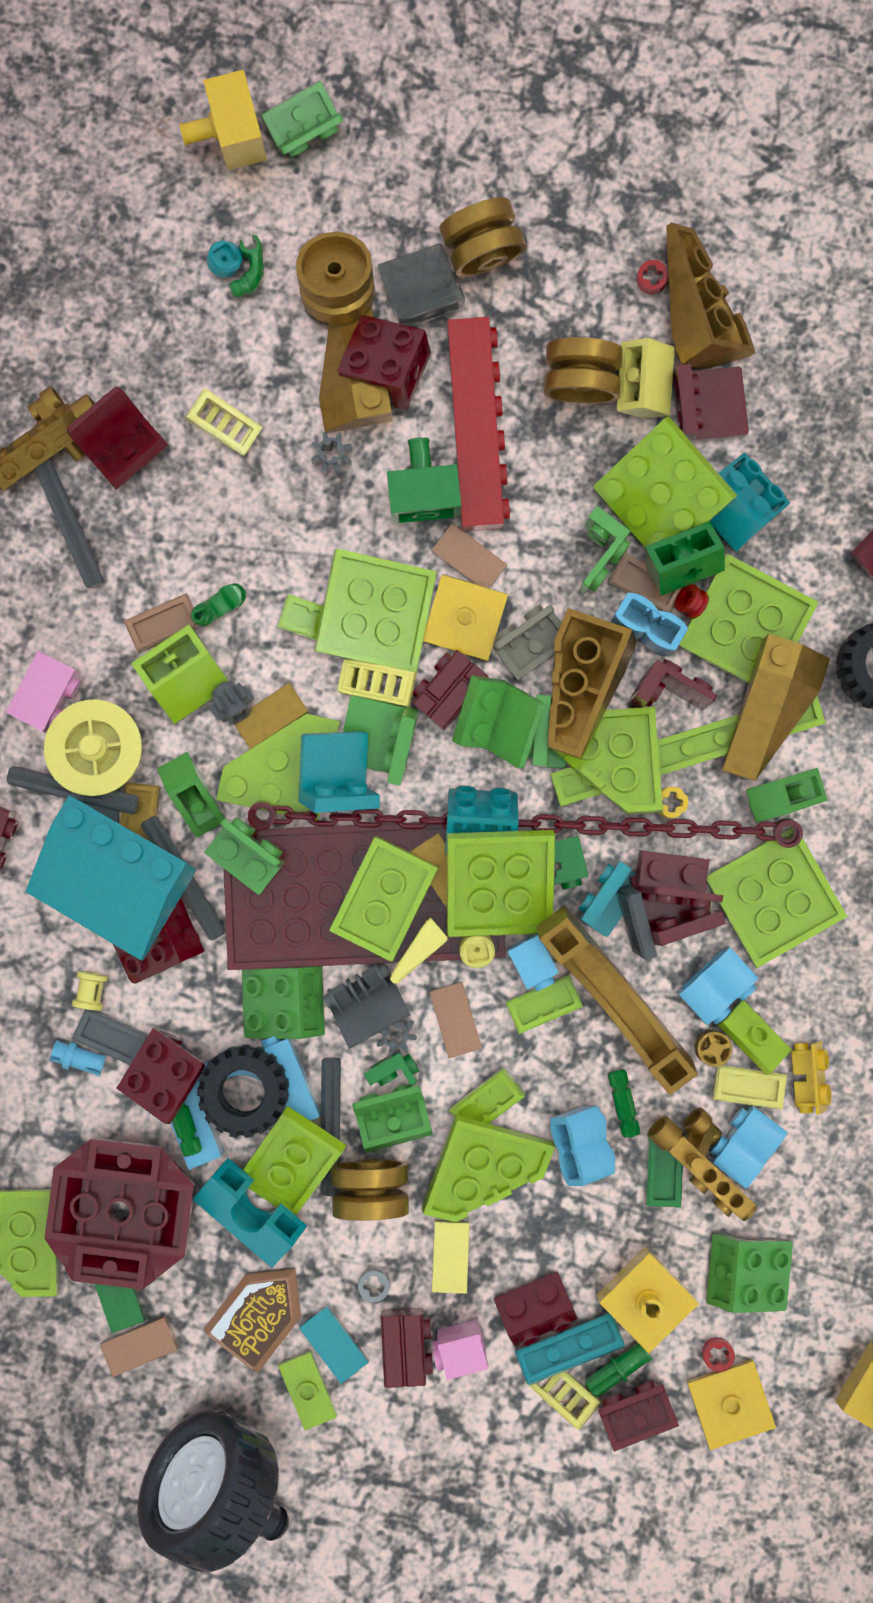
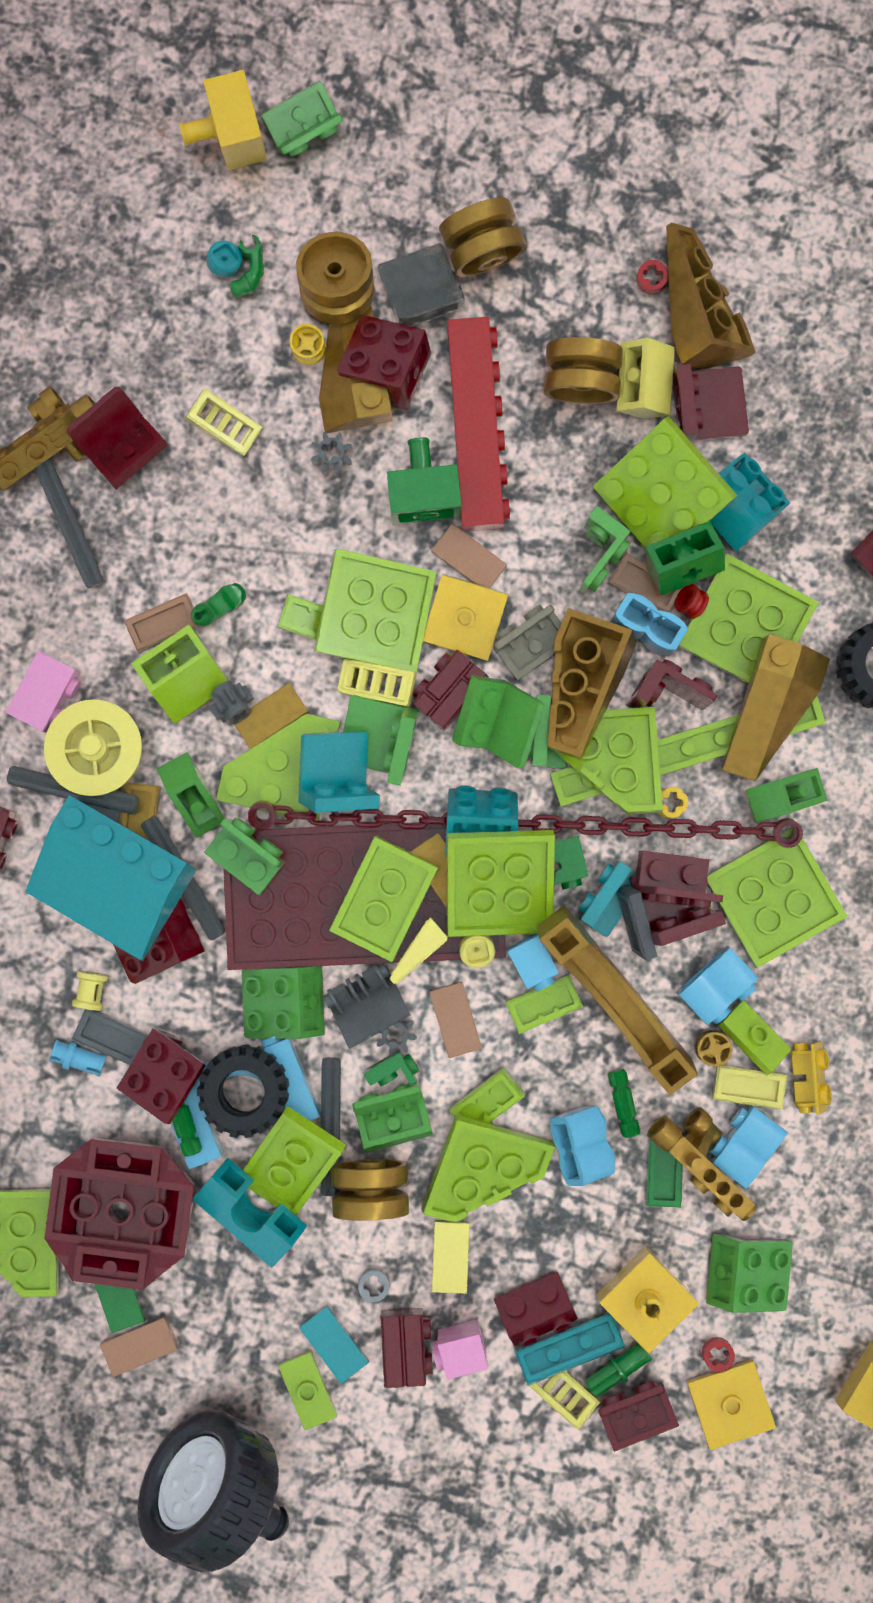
tile [203,1267,301,1373] -> none
none -> yellow wheel [290,324,326,366]

